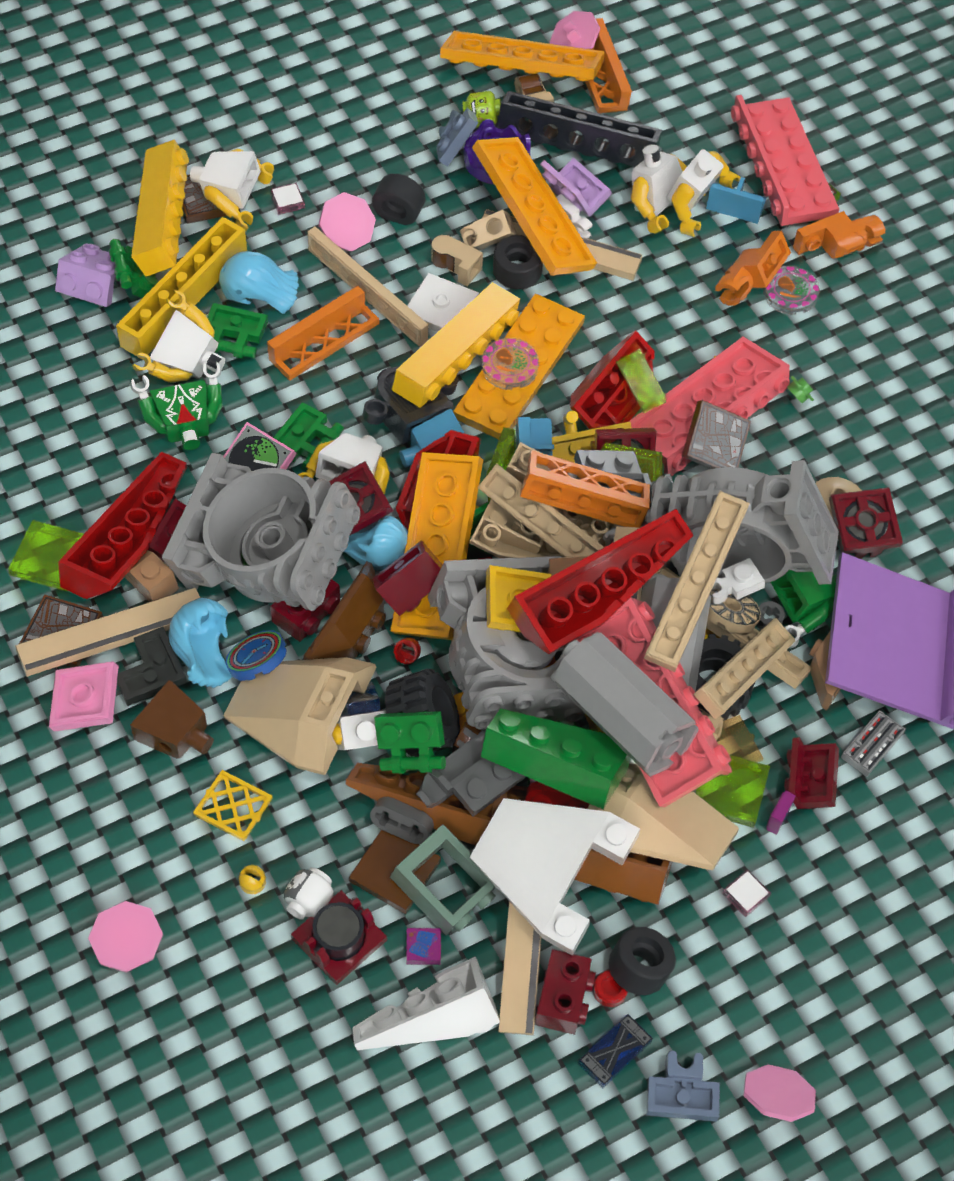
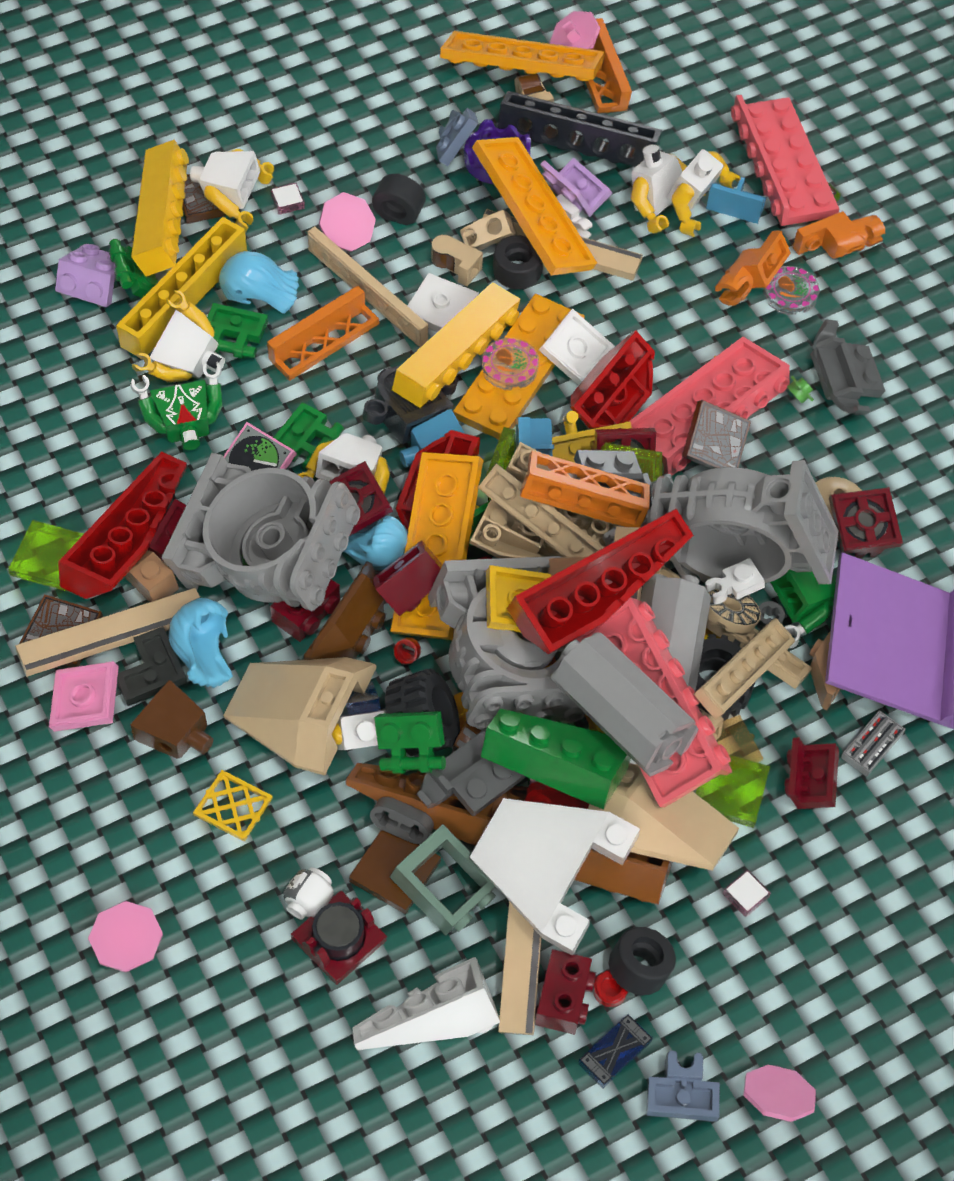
tile [225,630,287,681] -> none
yellow hinge [239,865,266,894] -> none
magenta tile [406,928,441,965] -> none
lime head [463,91,501,128] -> none
clear neon green hinge [616,348,667,413] -> none
tan tile [644,491,750,672] -> none
magenta tile [766,791,796,835] -> none
none -> white plate [539,309,615,385]
none -> dark grey plate [810,319,886,416]

